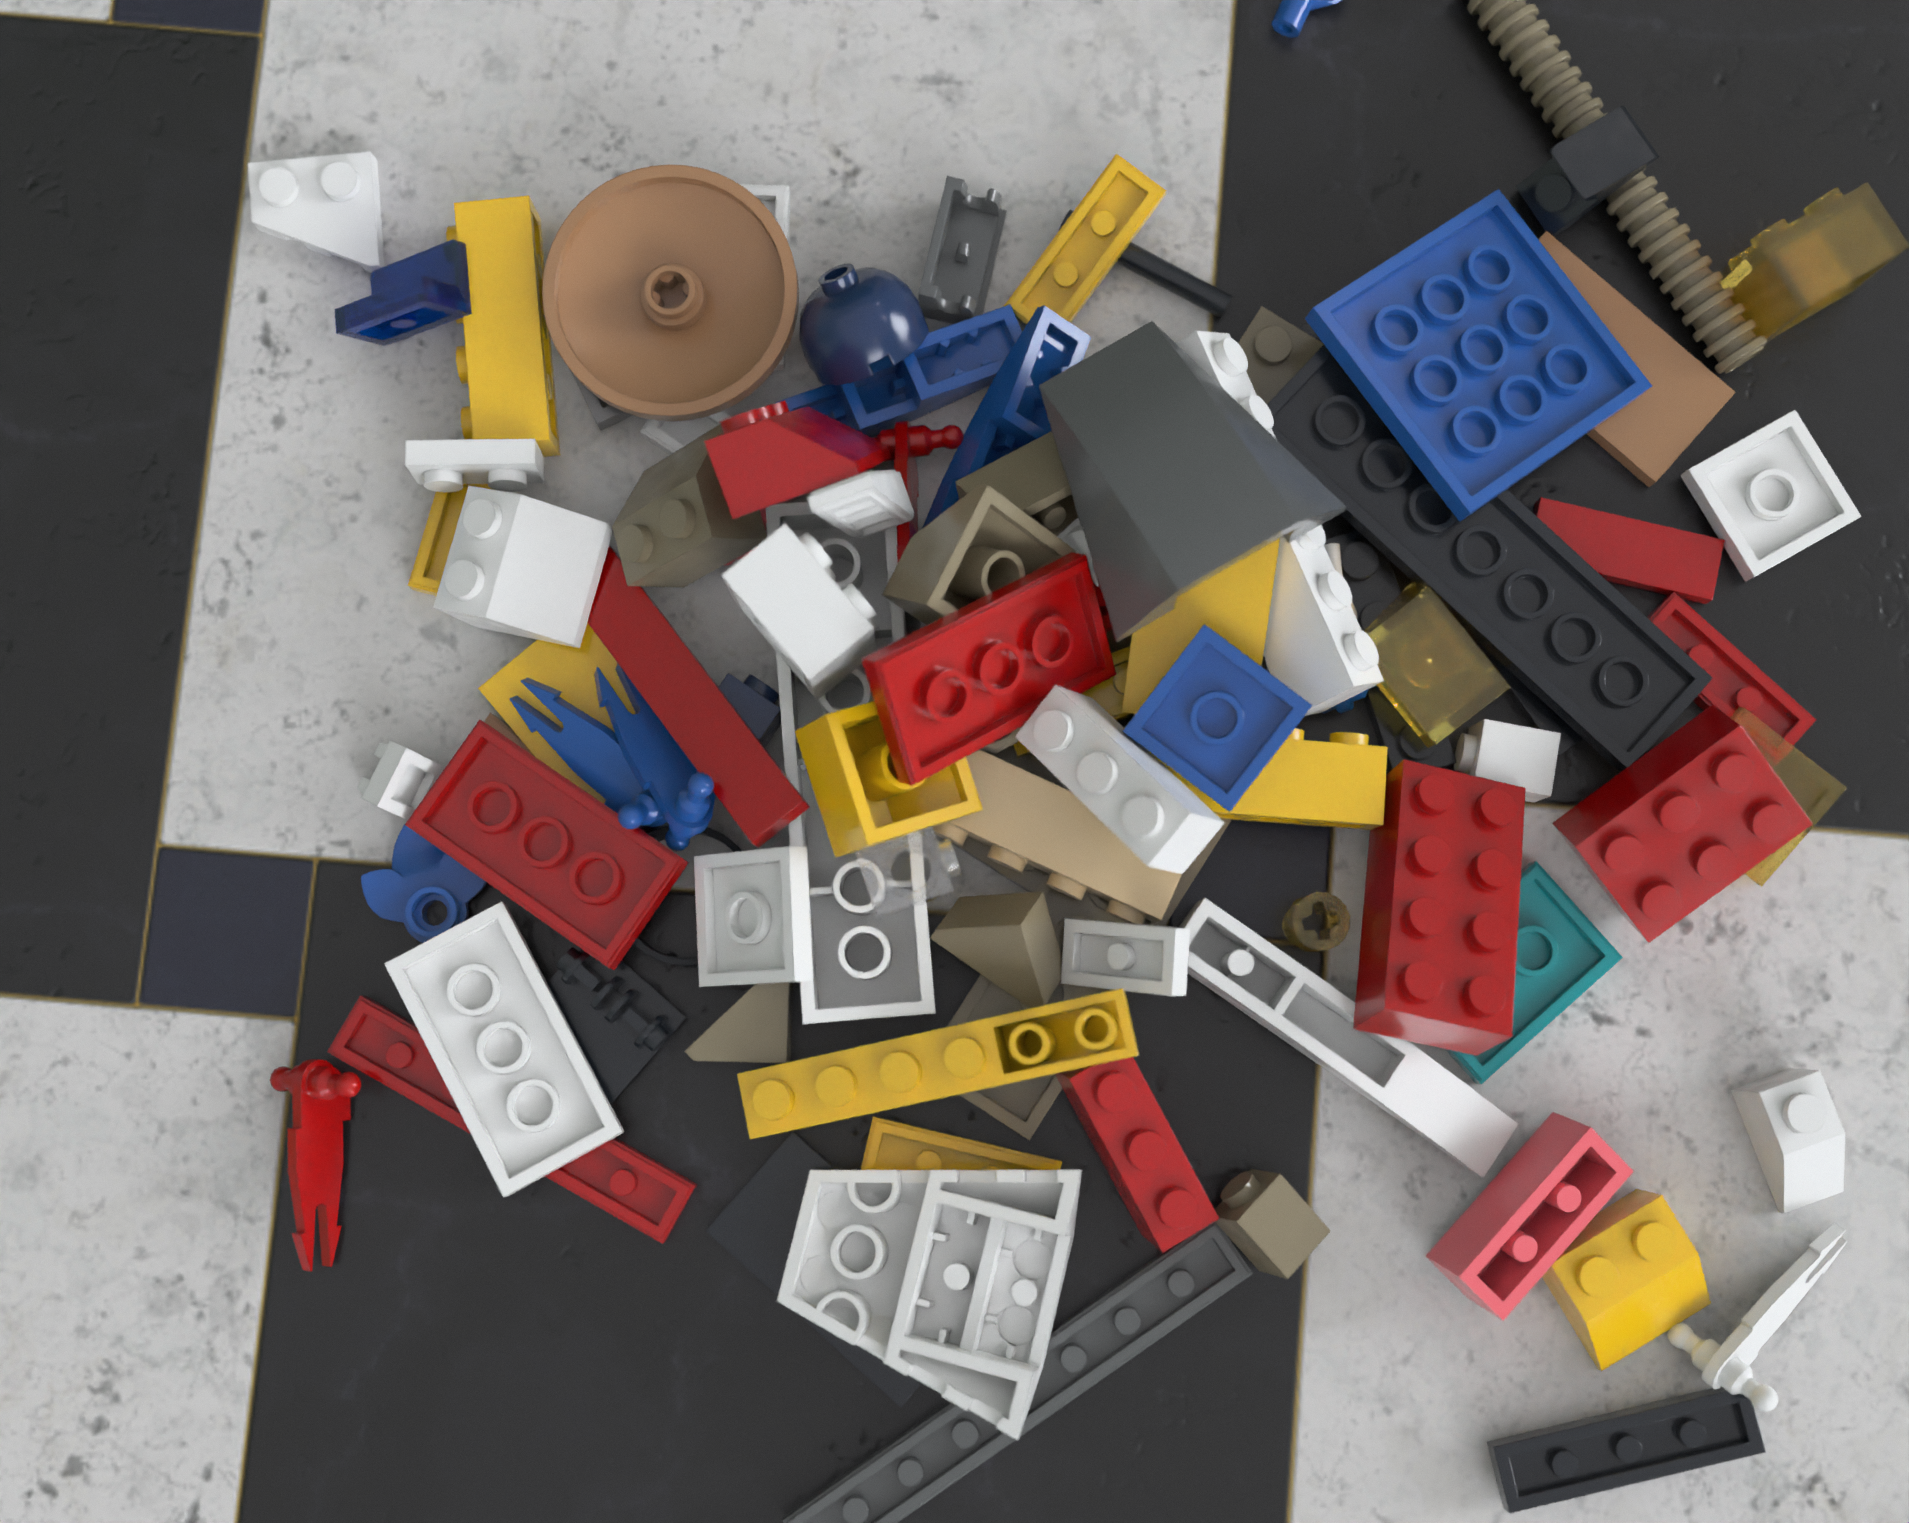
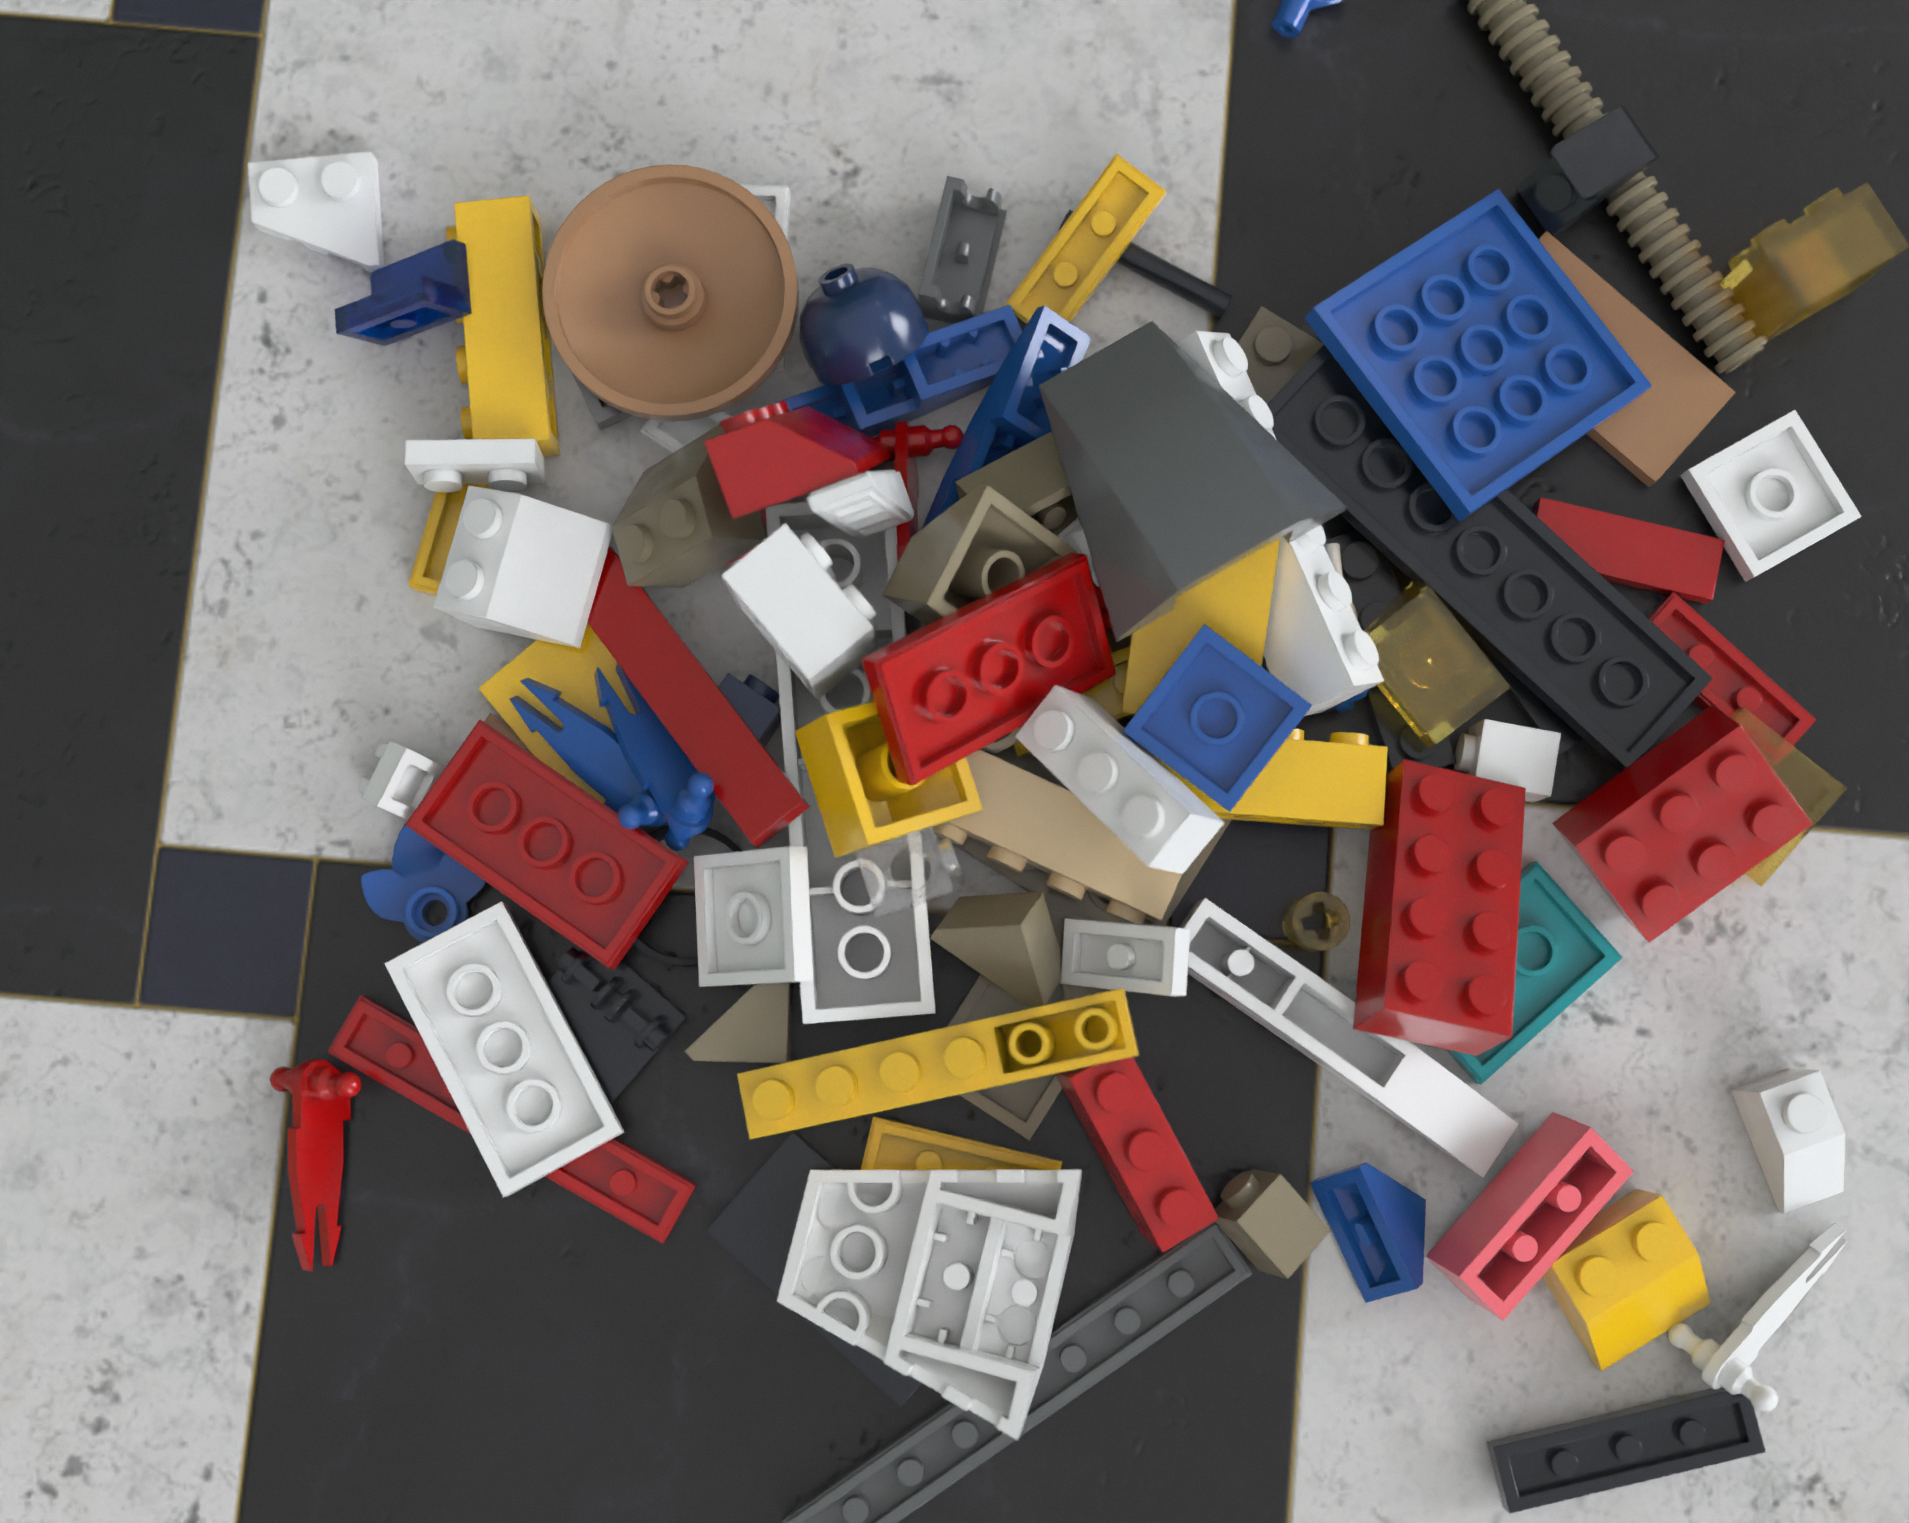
none -> blue slope [1310,1162,1426,1303]

